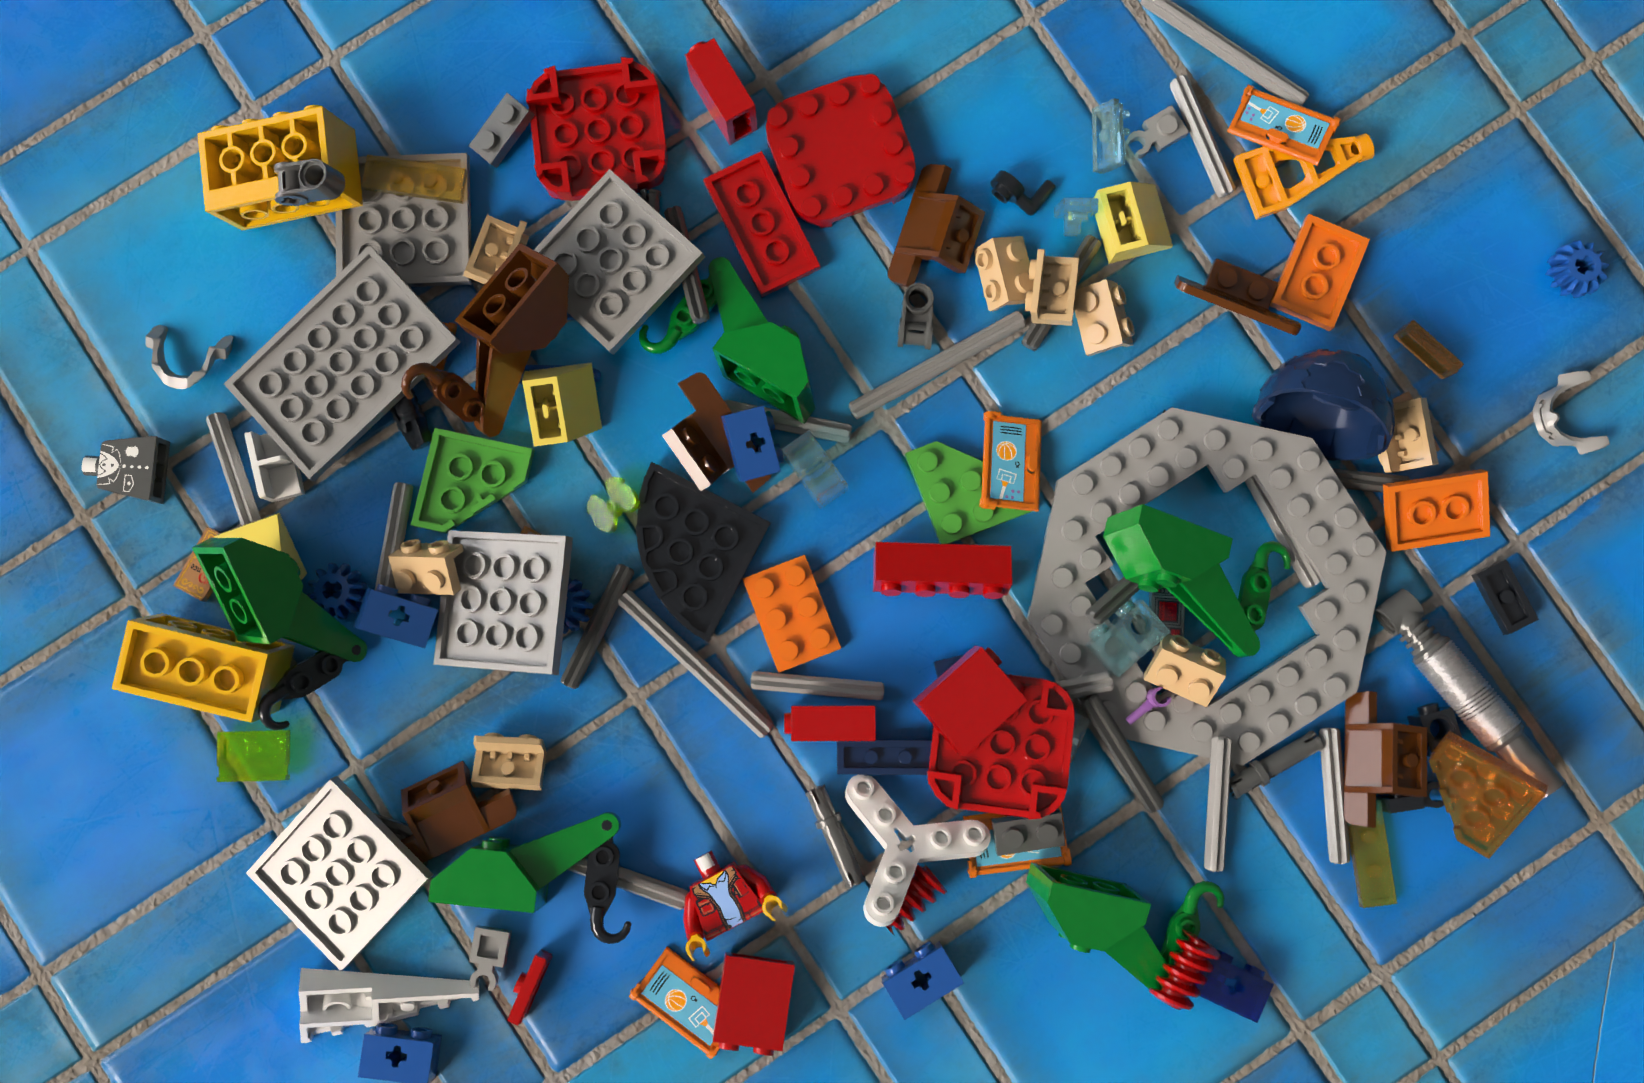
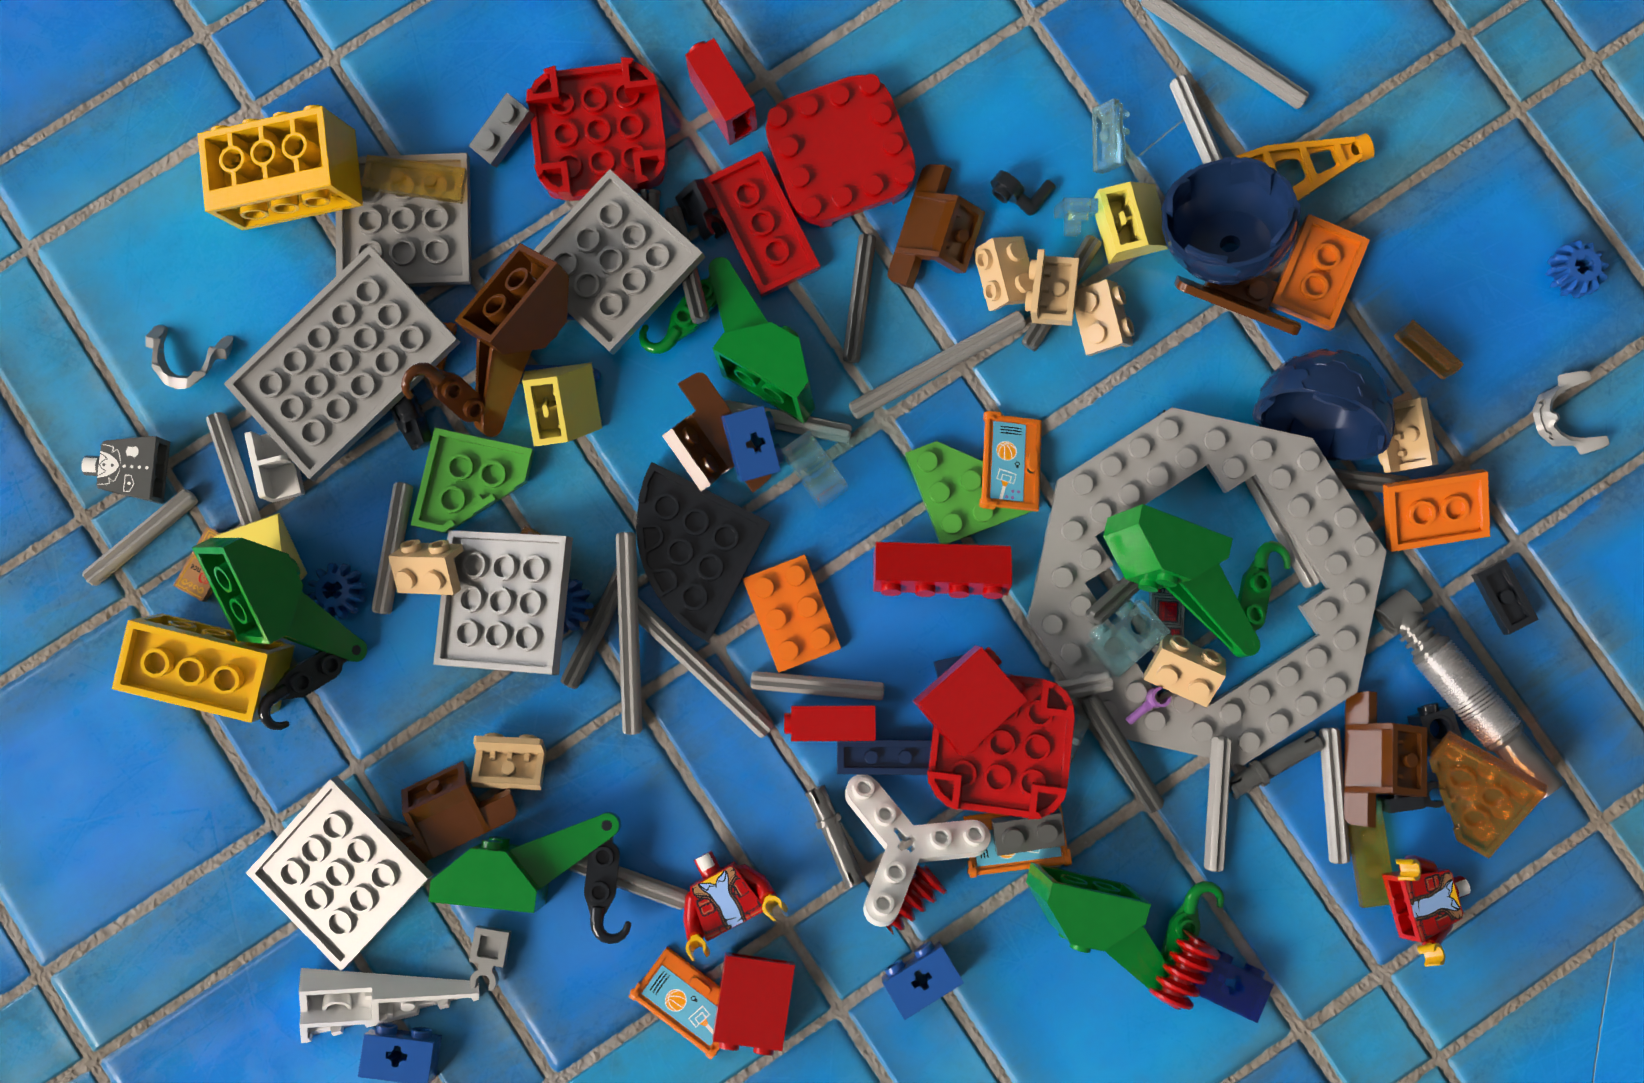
clear neon green plate [217,730,290,782] -> none
dark grey piece [274,158,345,206] -> none
blue brick [354,584,438,649] -> none
tan bracket [463,215,529,284] -> none
red plate [507,949,553,1026] -> none
clear neon green piece [587,477,640,534] -> none
dark grey piece [897,283,934,350] -> none
light grey plate [1126,105,1189,159] -> none
door [1227,84,1341,166] -> none
none -> light grey axle [82,489,198,586]
none -> light grey axle [616,532,642,735]
none -> black plate [675,179,726,241]
none -> dark grey axle [843,234,876,363]
none -> dark blue piece [1161,157,1301,285]
none -> torso [1382,854,1471,967]

